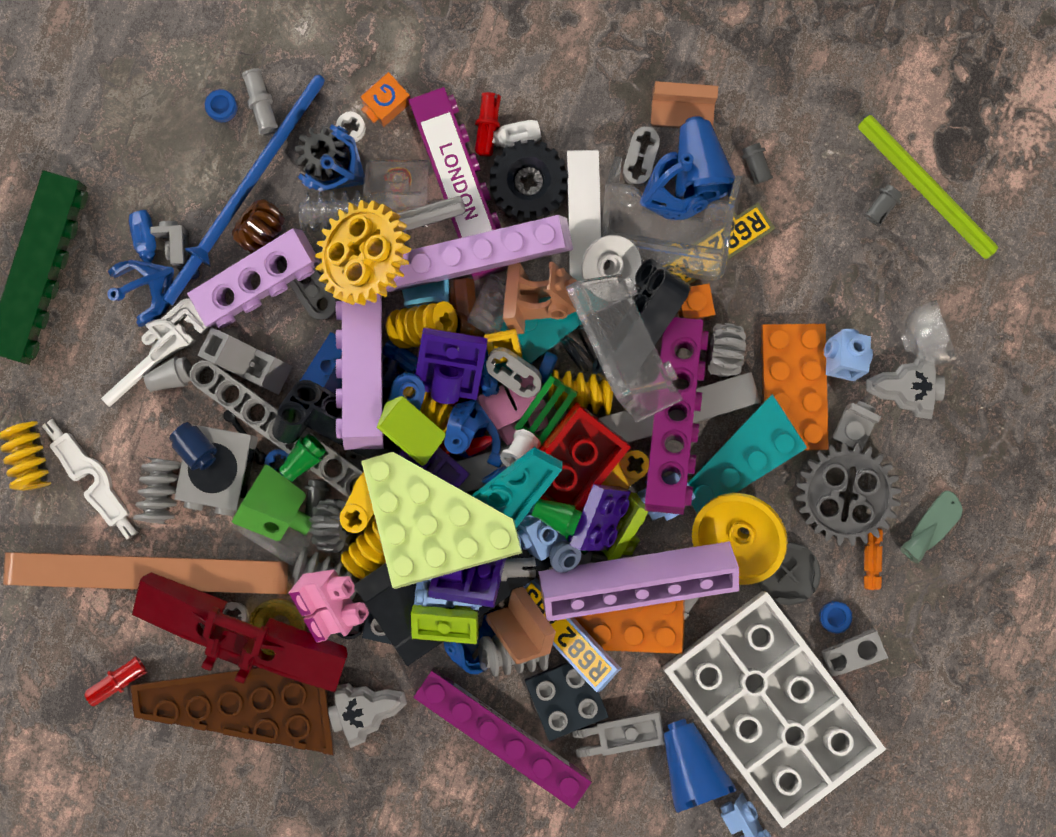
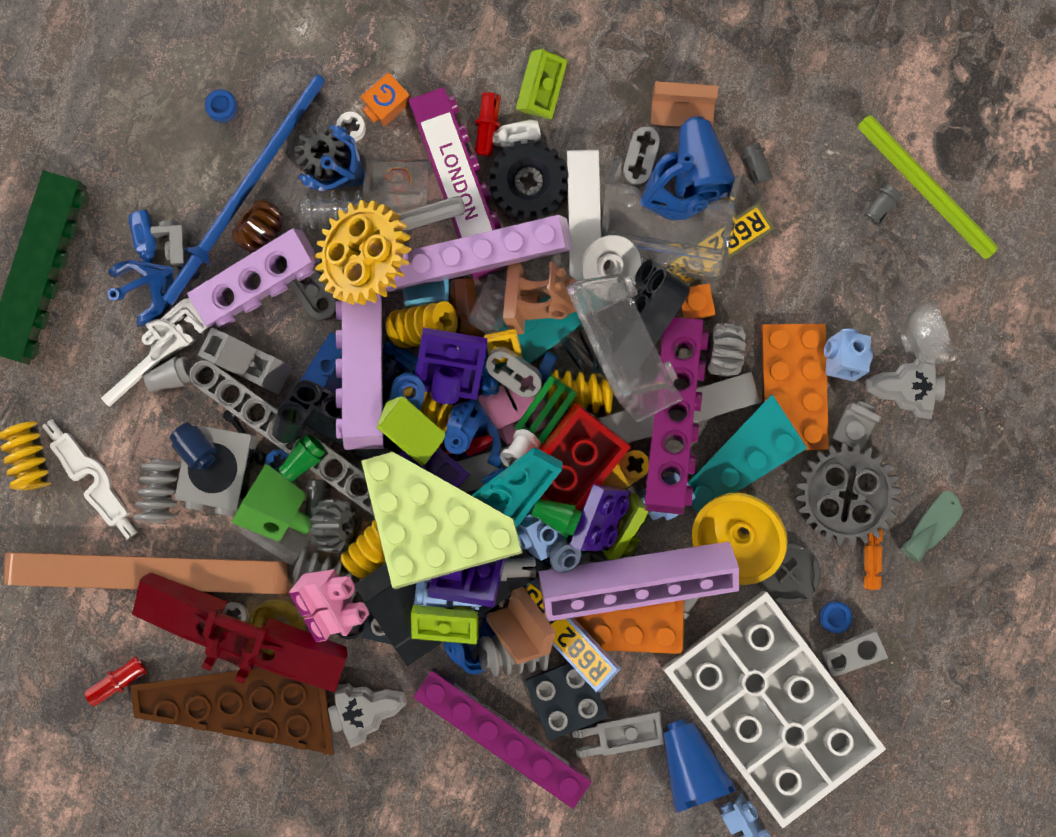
light grey pin [242,68,278,135] -> none
yellow piece [340,471,375,533] -> none
none -> lime slope [516,49,568,119]

